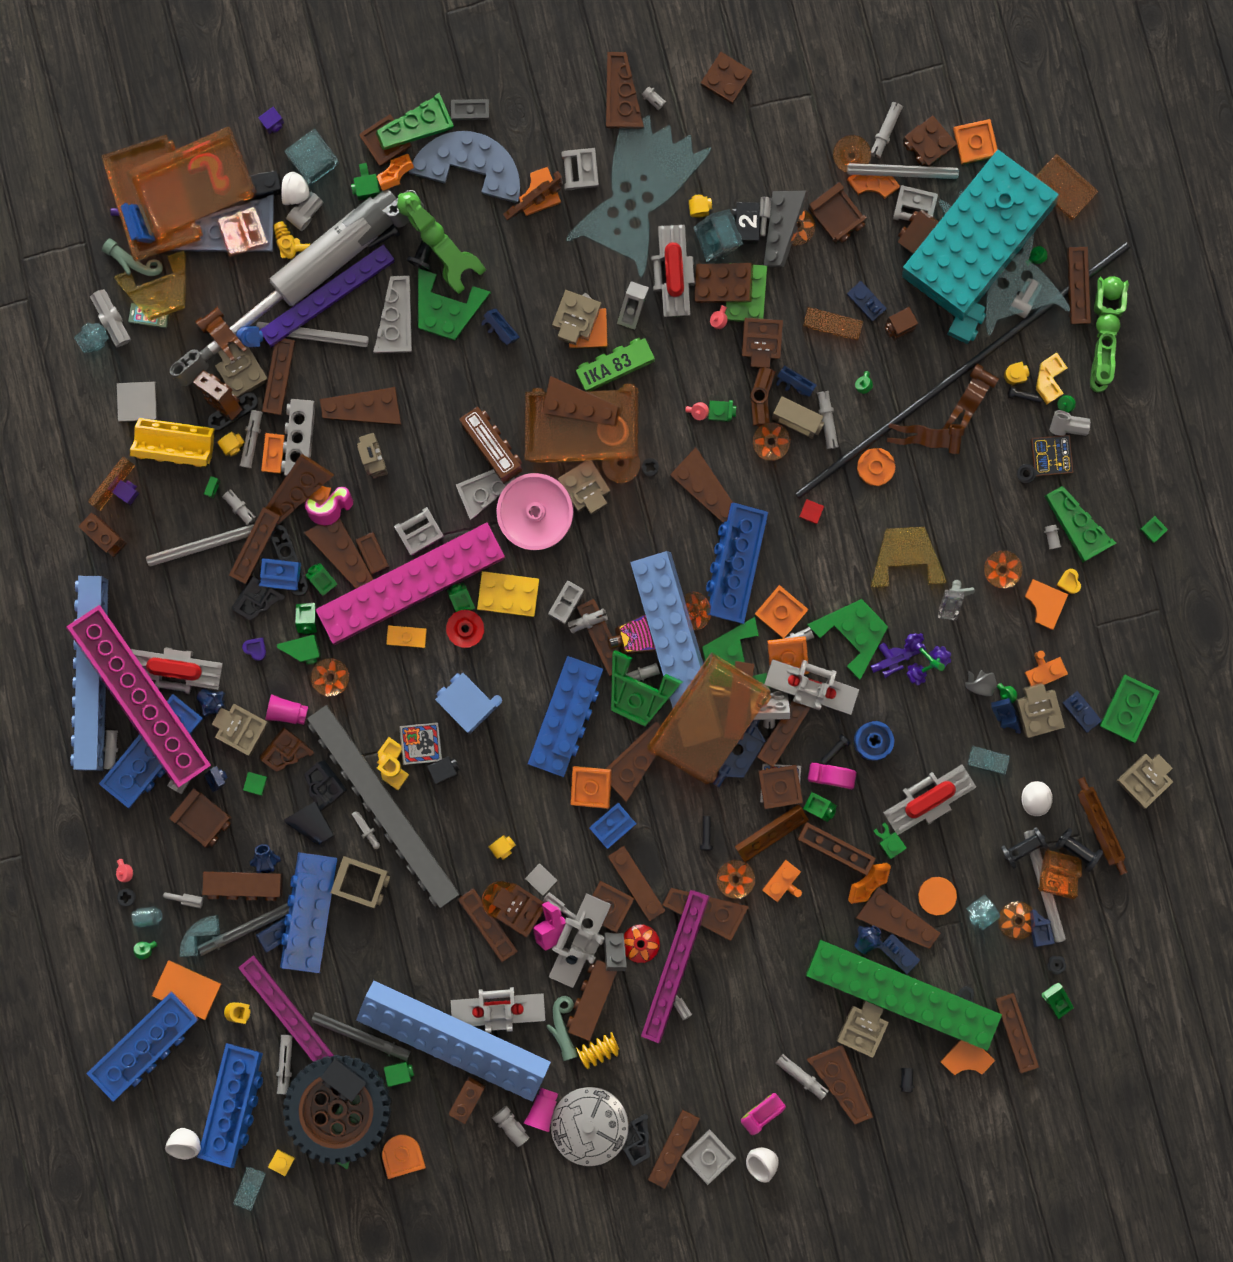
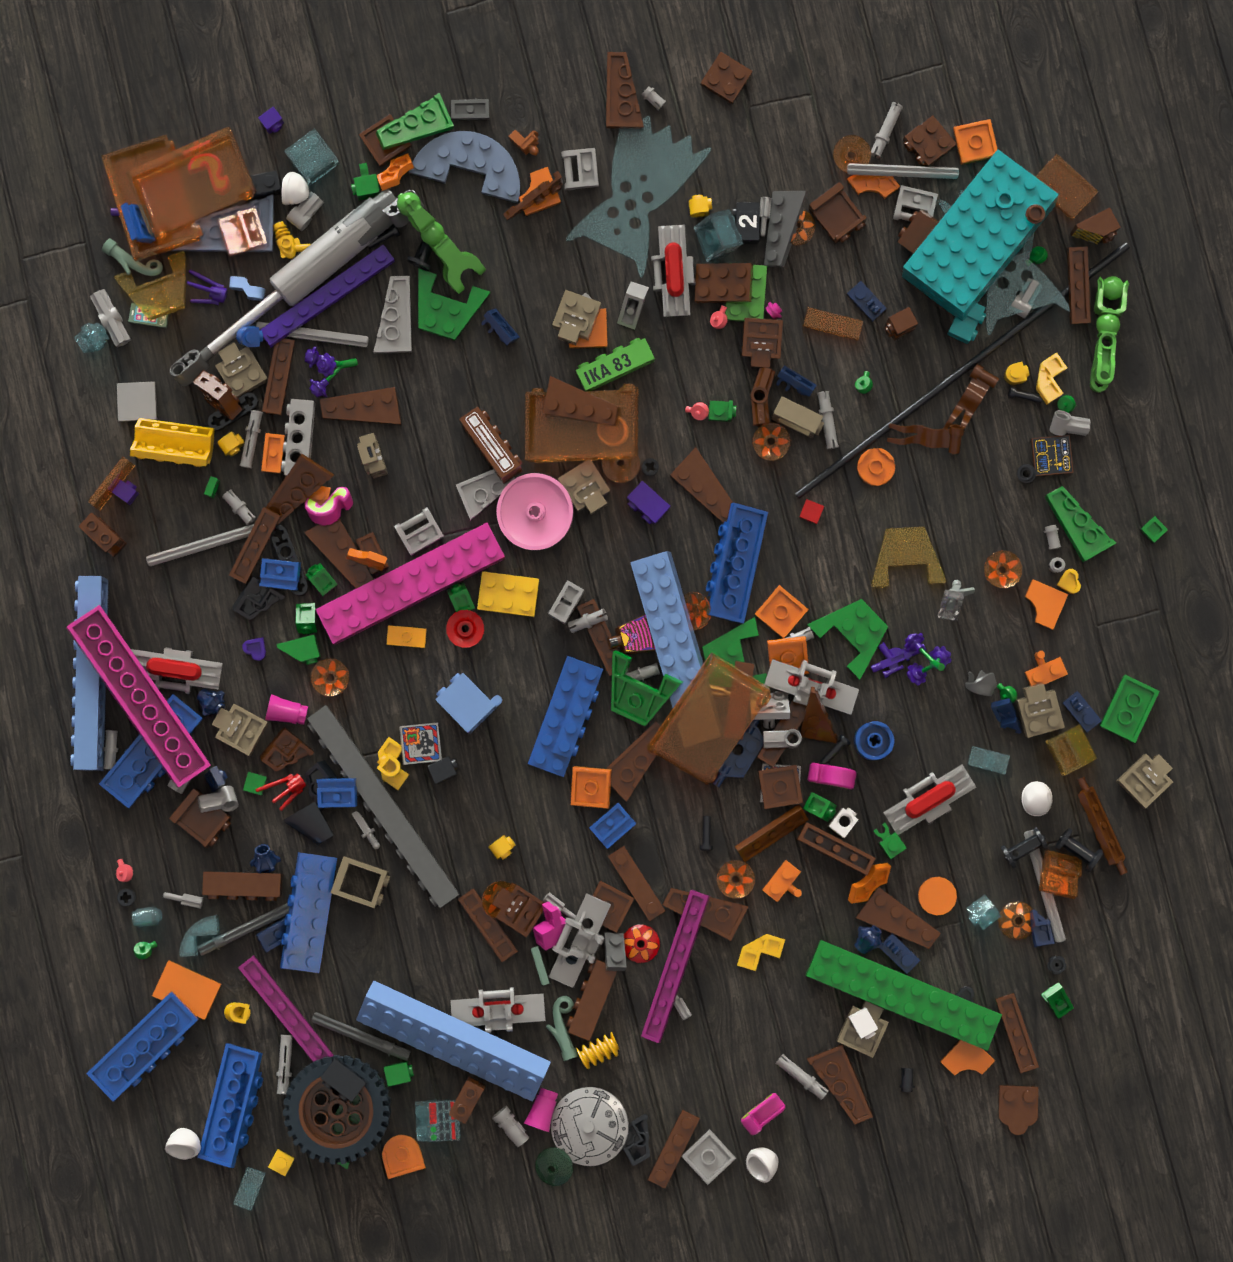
reddish brown flag [195,307,247,361] -> none
light grey sticker [525,863,557,895] -> none
none -> dark purple plant [187,270,228,305]
none -> light grey piece [197,786,239,813]
none -> light blue piece [229,276,265,301]
none -> red plant [256,773,306,811]
none -> dark purple plant [305,346,358,398]
none -> blue plate [317,778,357,808]
none -> orange tile [346,548,387,571]
none -> clear light blue slope [415,1099,460,1142]
none -> dark orange piece [509,130,539,155]
none -> sand green tile [531,946,550,985]
none -> clear green dish [535,1147,573,1186]
none -> dark purple brick [627,481,671,525]
none -> yellow tile [737,934,785,971]
none -> light grey piece [763,729,802,749]
none -> dark pink plate [766,302,782,320]
none -> reddish brown wing [800,687,837,743]
none -> white brick [828,808,858,838]
none -> white brick [848,1007,878,1039]
none -> reddish brown plate [998,1085,1039,1135]
none -> reddish brown plate [1026,204,1045,224]
none -> clear yellow slope [1045,724,1097,776]
none -> light grey pin [1049,557,1065,573]
none -> reddish brown slope [1070,207,1121,244]

